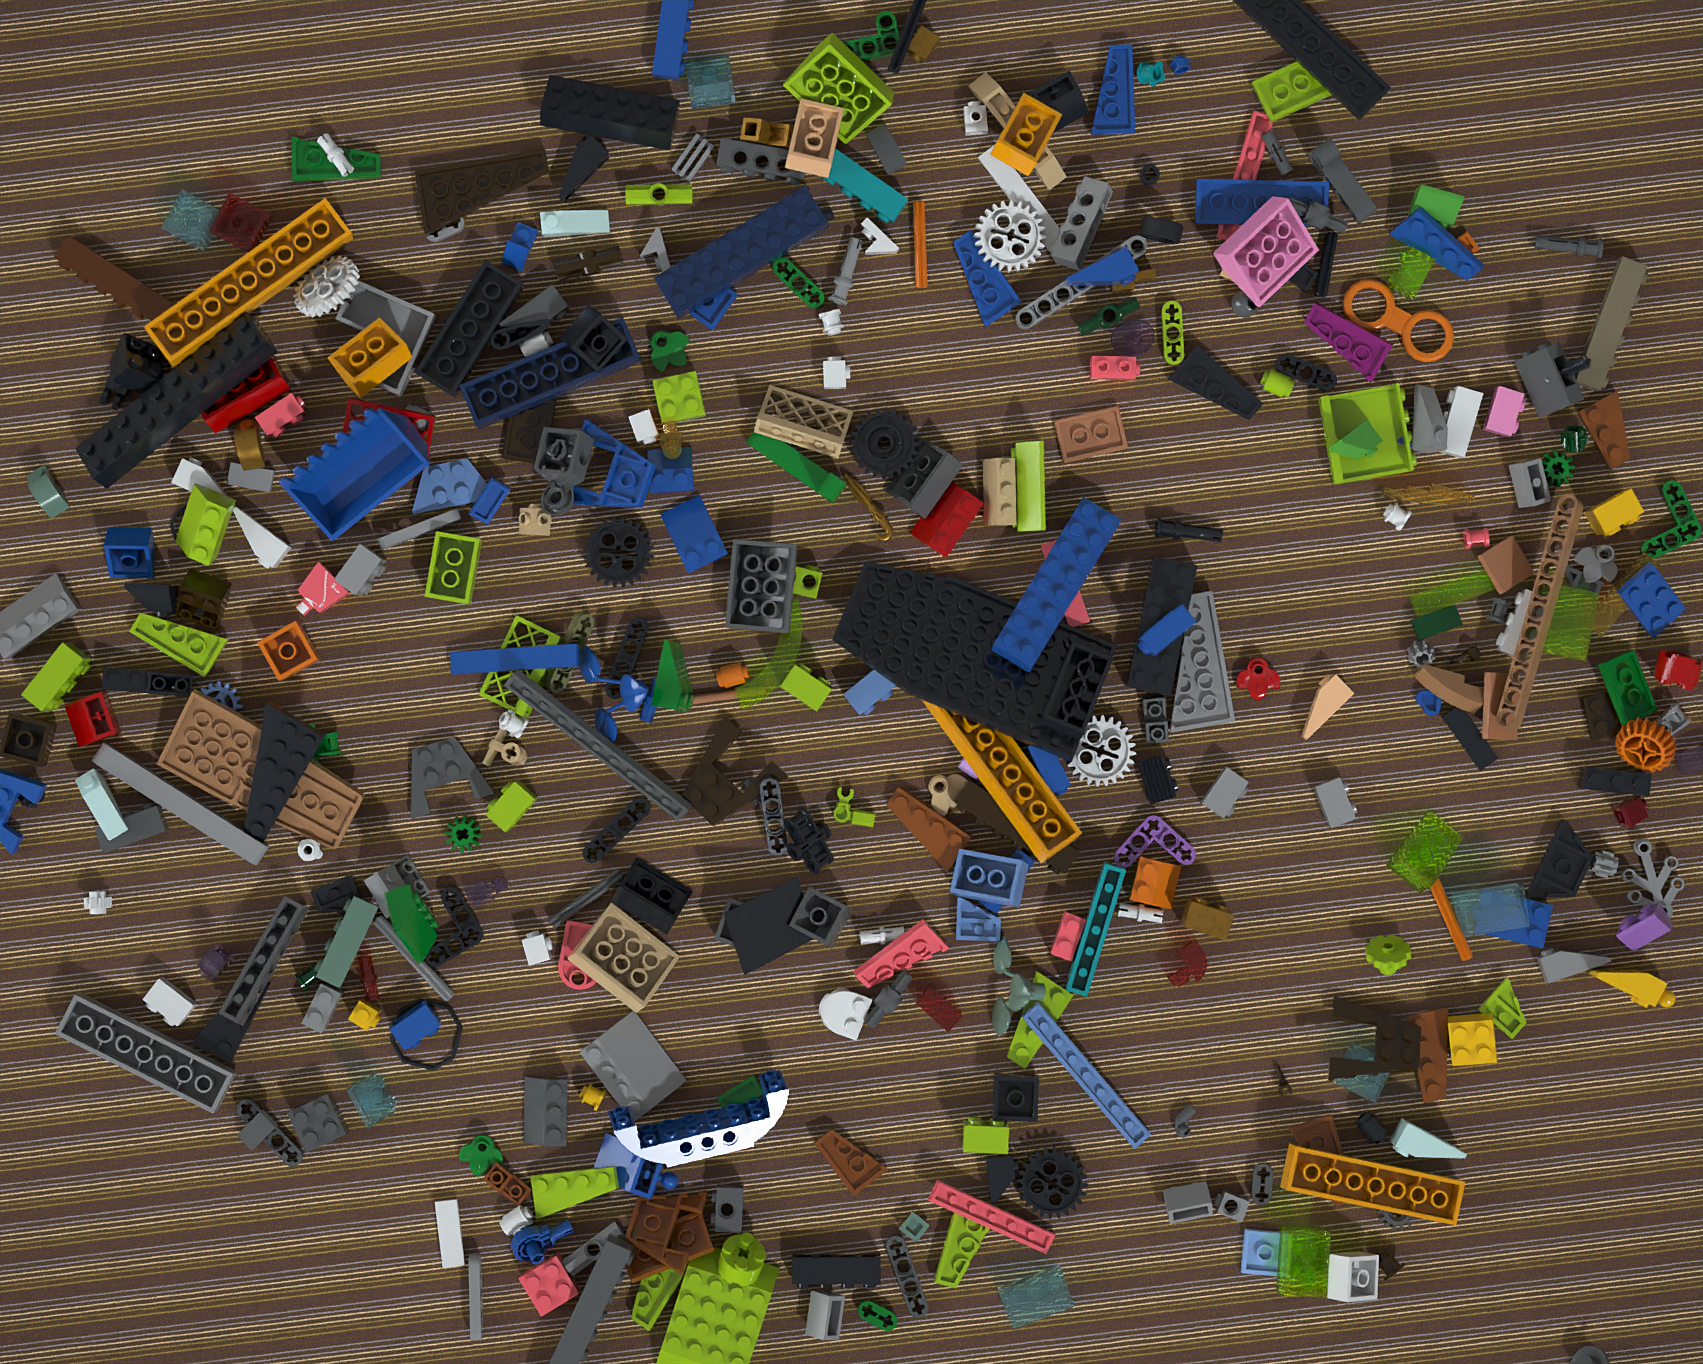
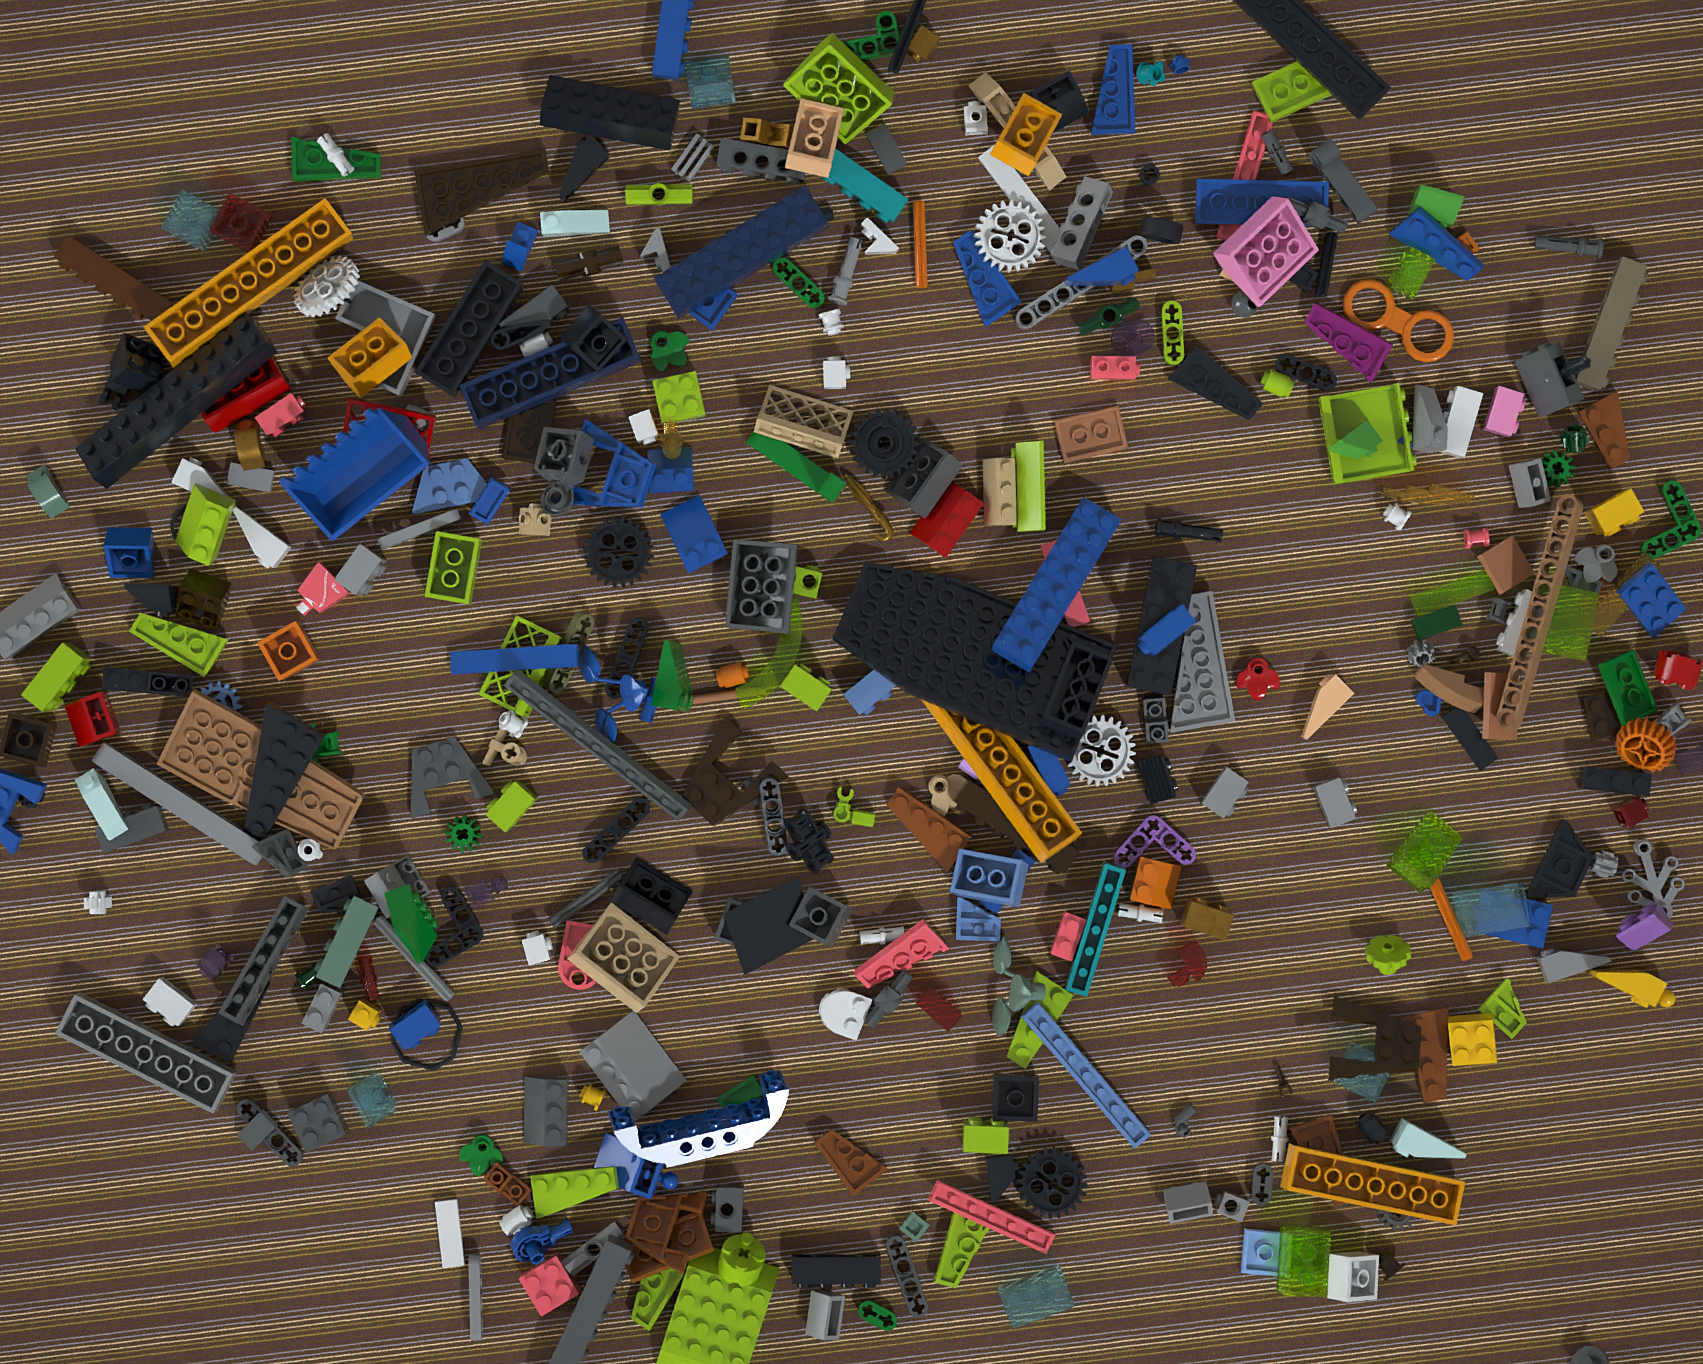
none -> dark grey wing [251,829,308,878]
none -> white pin [1271,1116,1289,1162]

